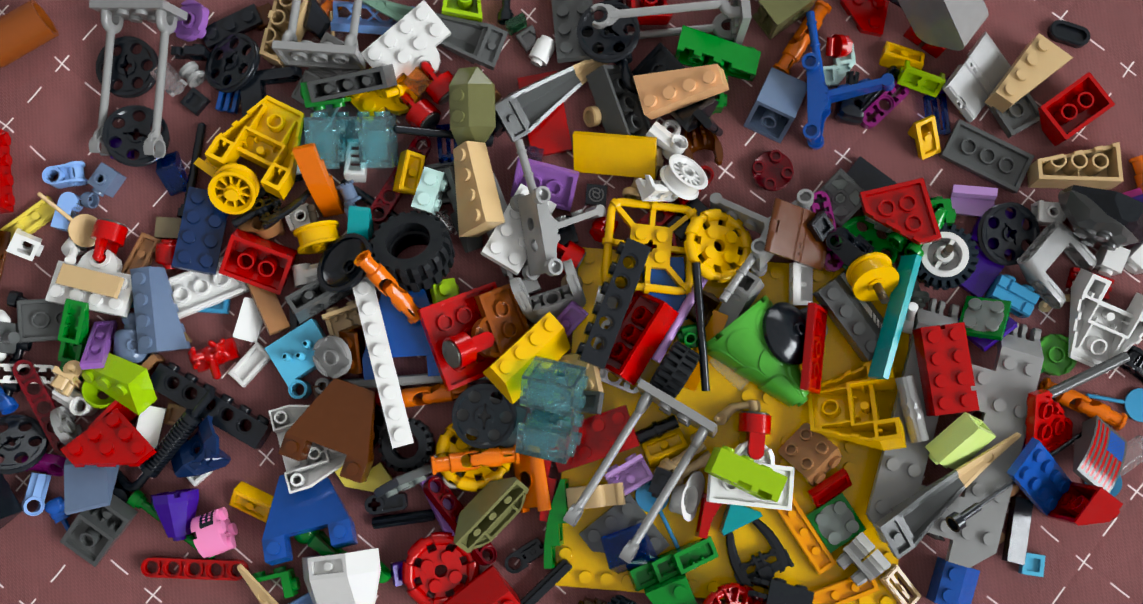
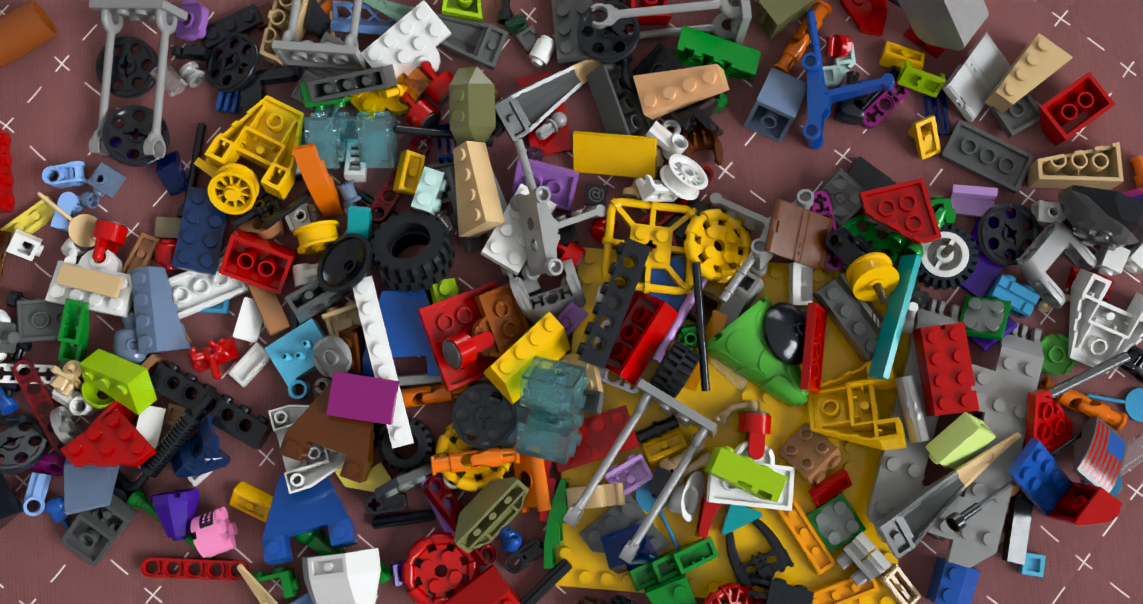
medium lavender tile [79,320,118,370] -> none
black tile [180,87,211,116] -> none
orange piece [354,250,420,324] -> none
tan tile [583,106,602,127] -> none
dark red dish [752,150,794,191] -> none
black tile [807,211,835,242] -> none
black tile [1047,20,1090,48] -> none
none -> magenta tile [326,371,399,425]
none -> blue piece [498,526,522,552]
none -> light grey axle [535,112,567,140]

